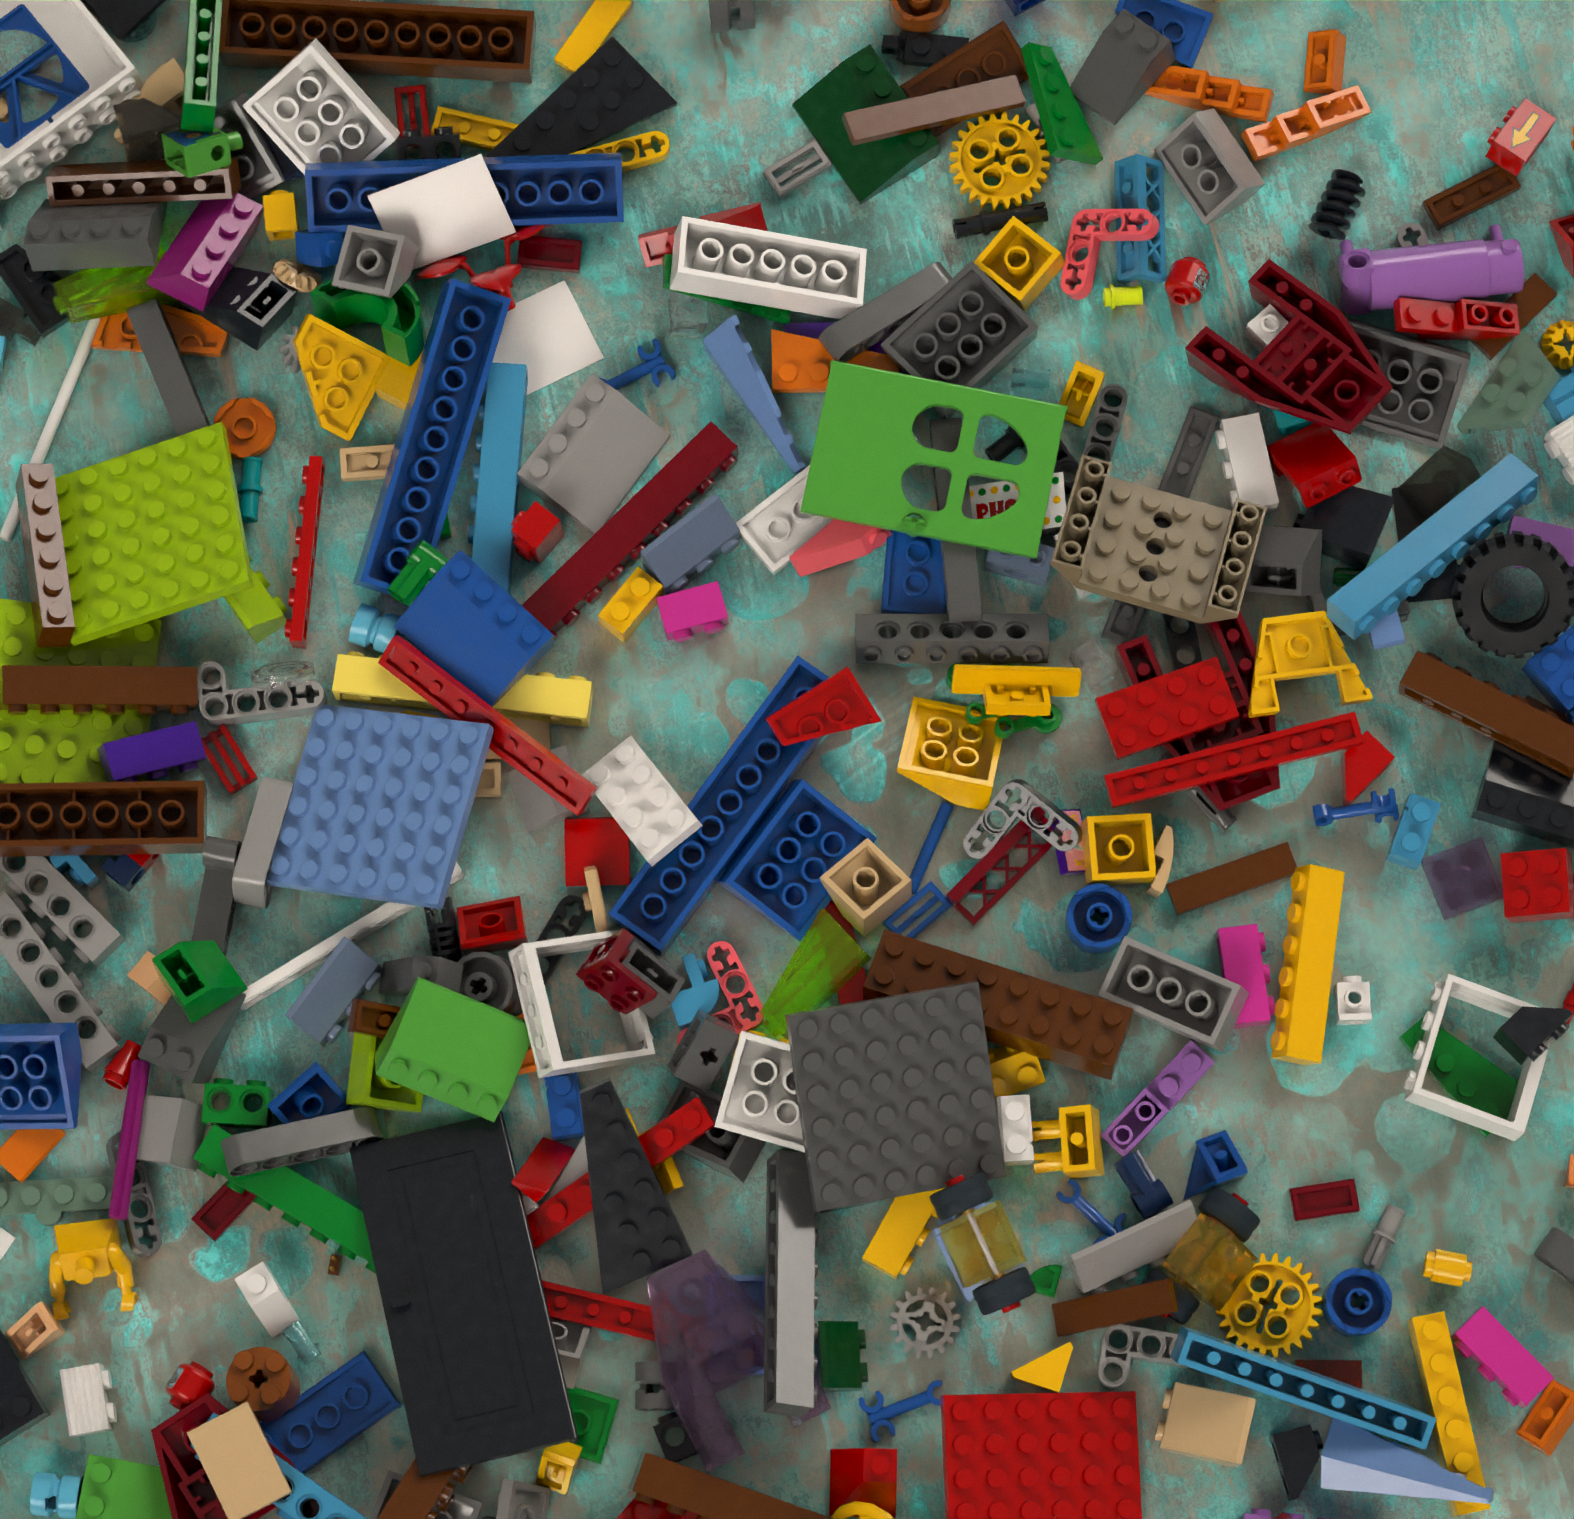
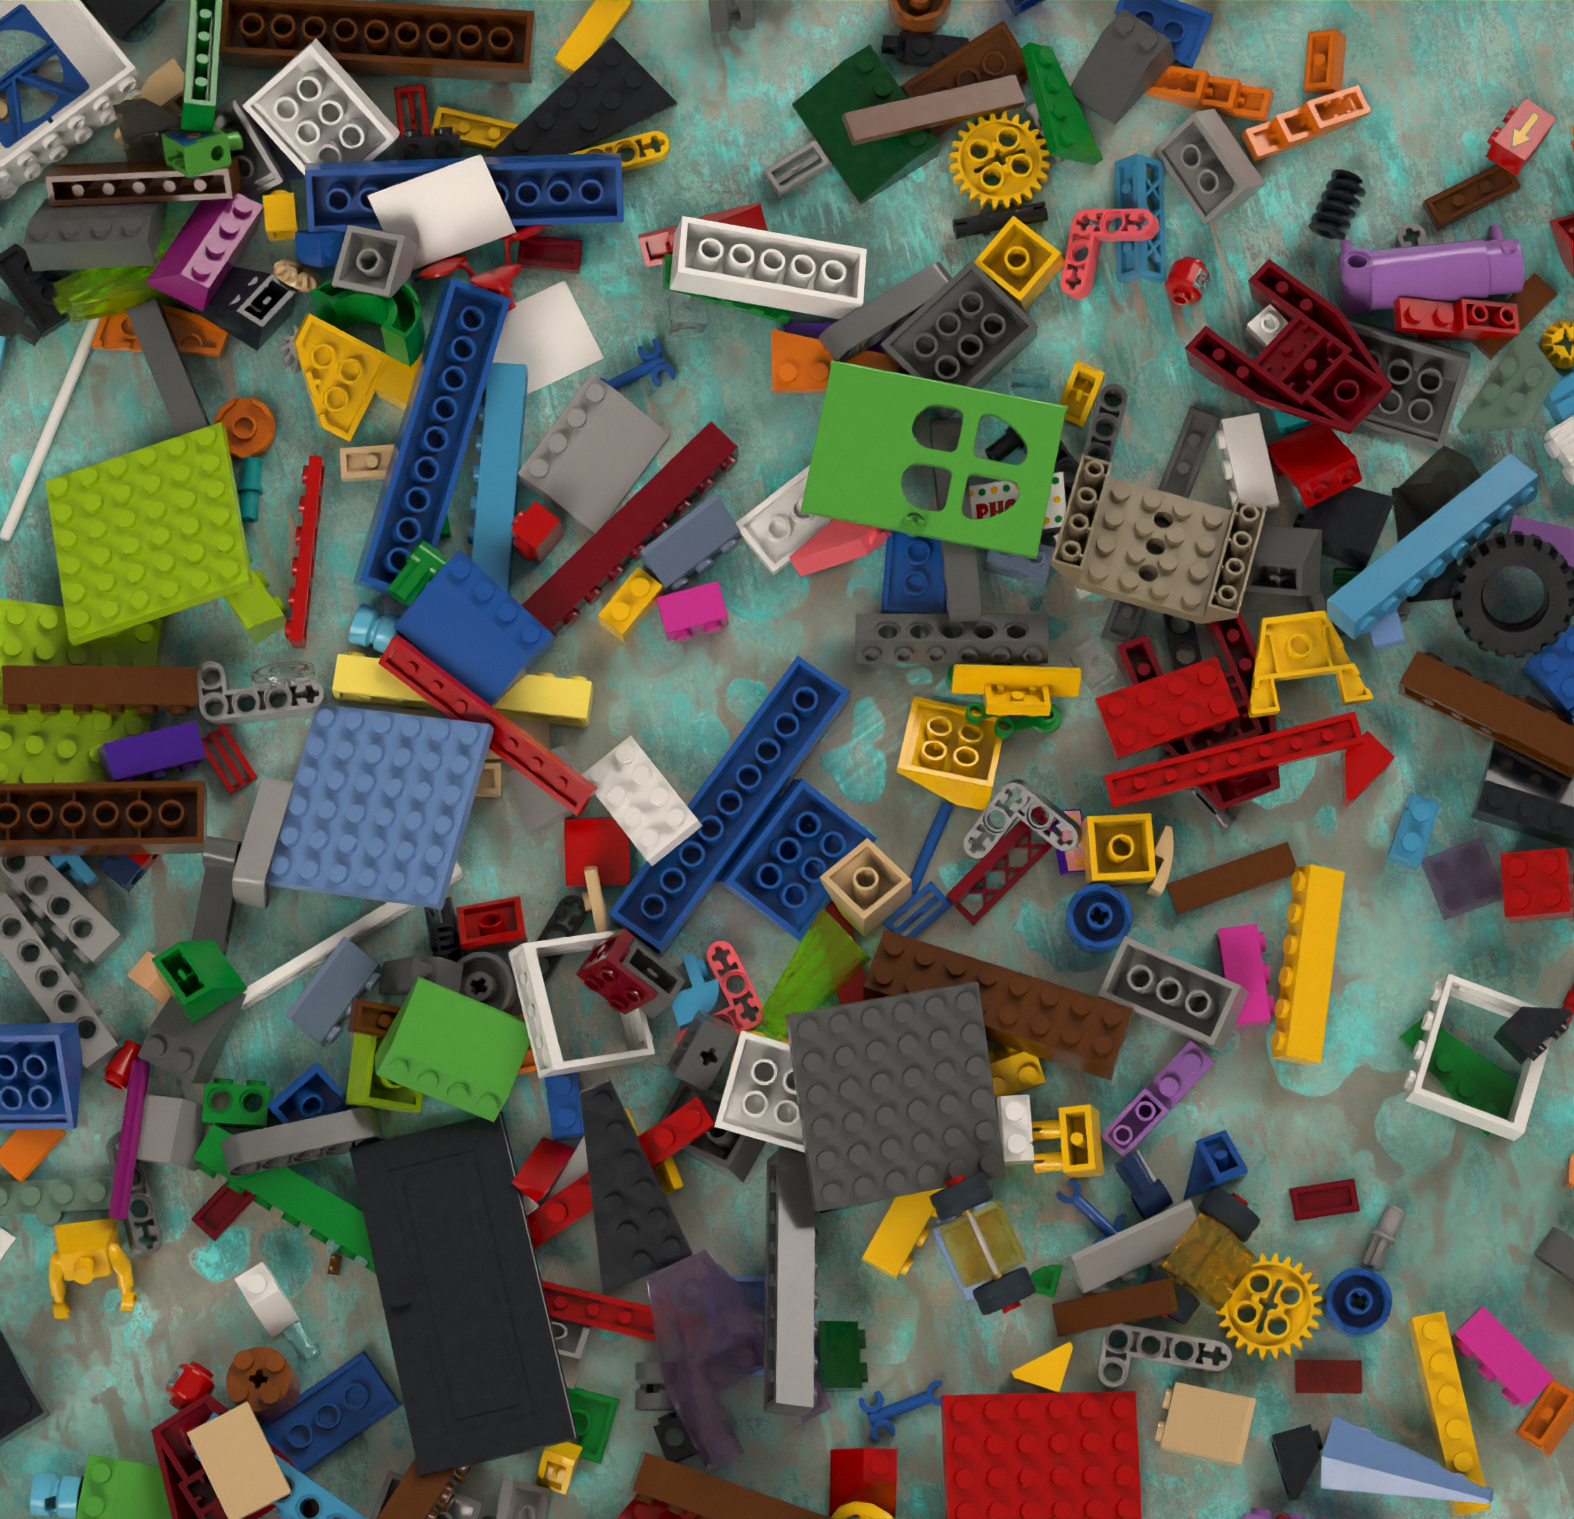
light nougat slope [5,1301,66,1360] -> none
brick [16,464,75,648] -> none
white brick [60,1363,117,1437] -> none
medium blue wedge [702,315,806,475] -> none
red wing [765,666,881,746] -> none
light grey gear [889,1287,961,1359] -> none
neon yellow pin [1103,284,1143,310] -> none
dark azure brick [1170,1326,1437,1450] -> none
blue bar [1312,788,1399,827] -> none
white brick [1334,976,1372,1025] -> none
yellow brick [1422,1249,1473,1287] -> none

